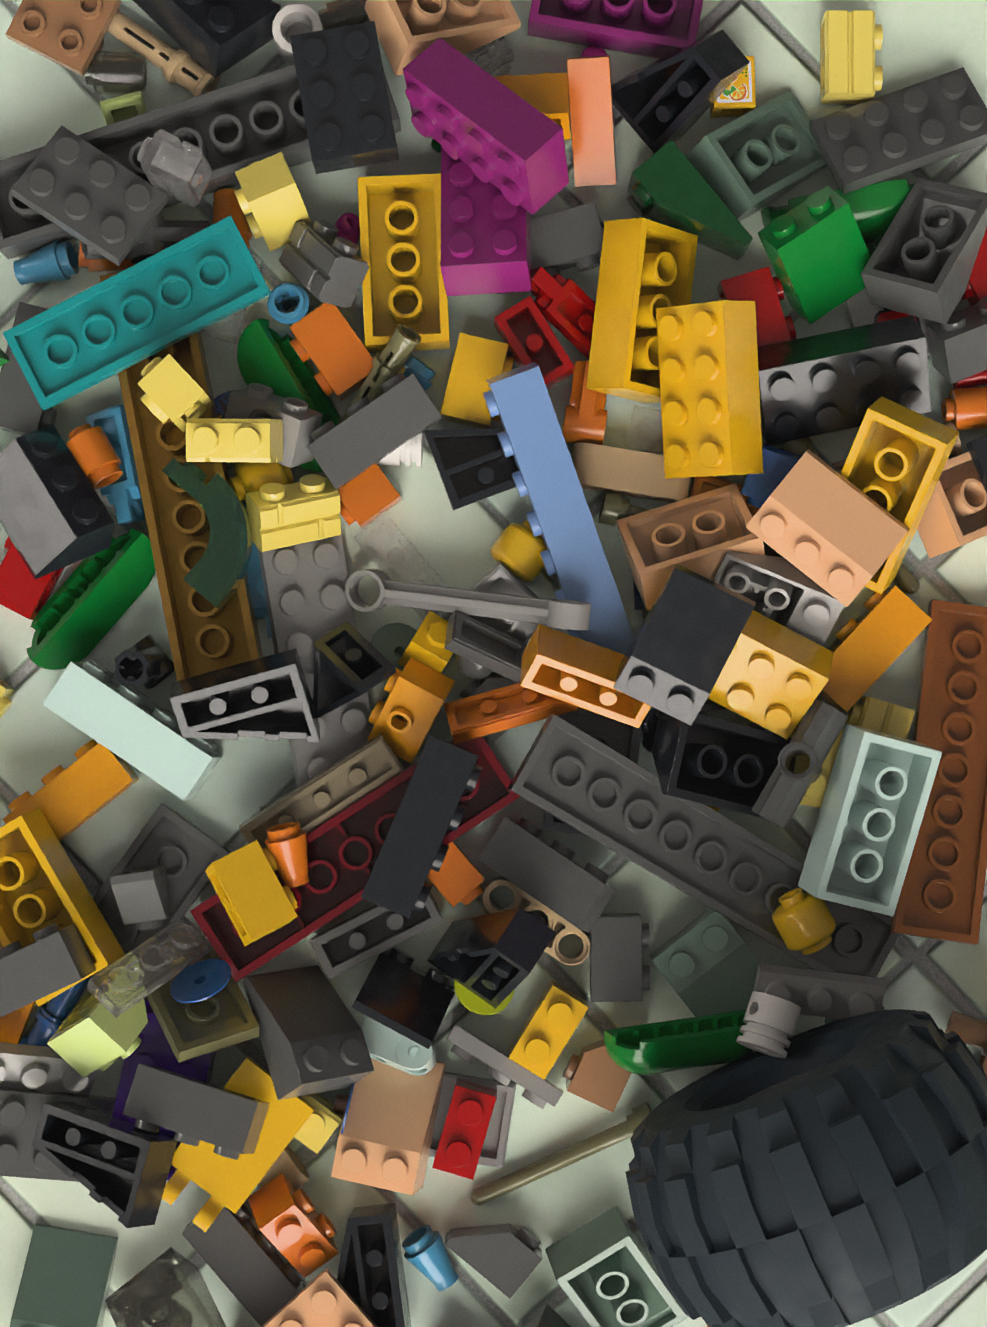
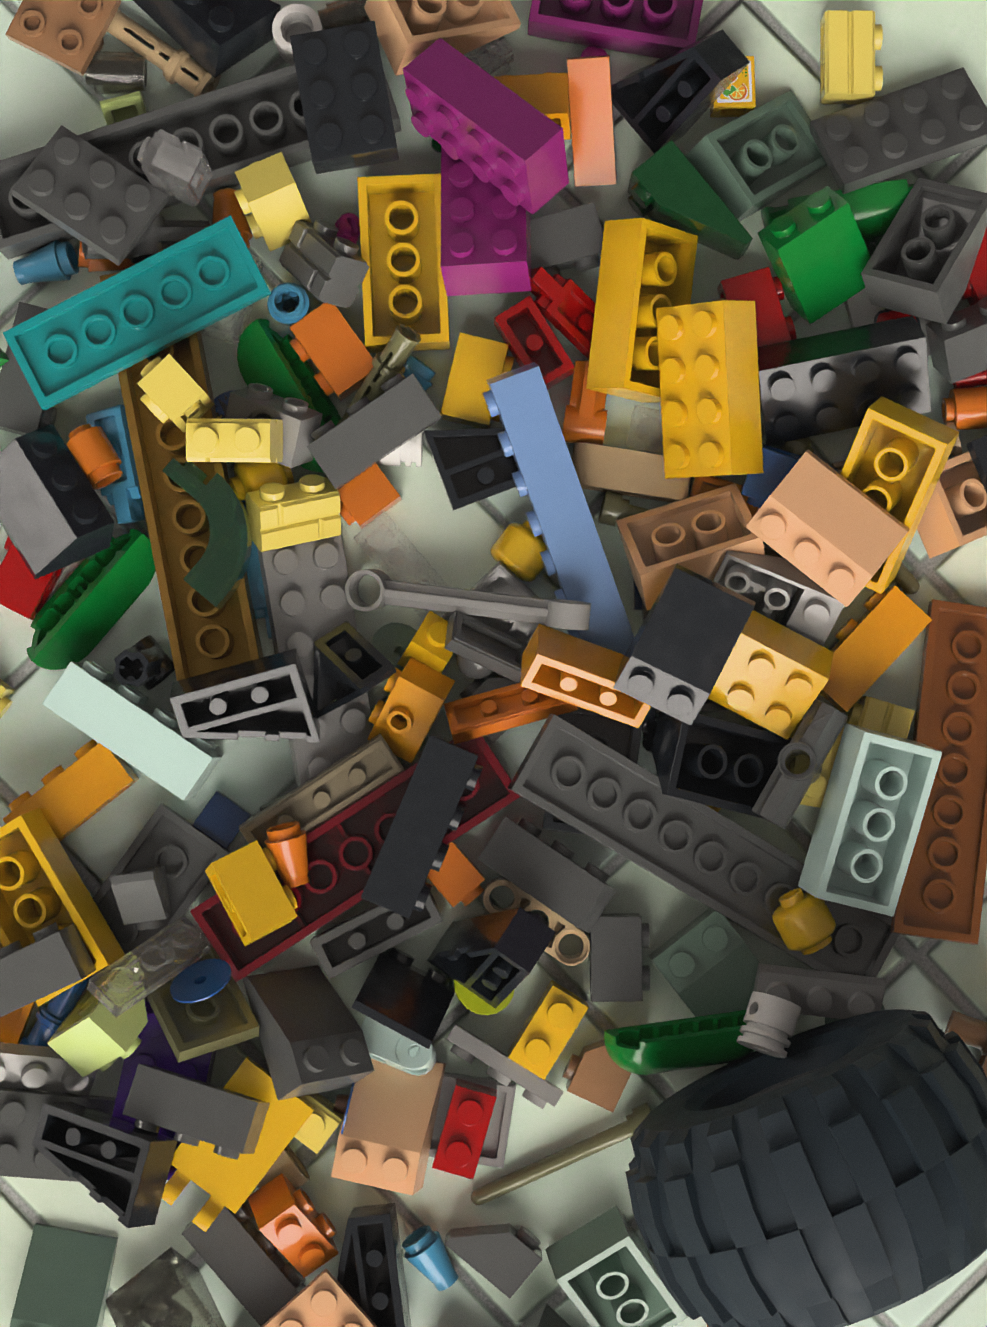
none -> dark blue tile [192,790,252,849]

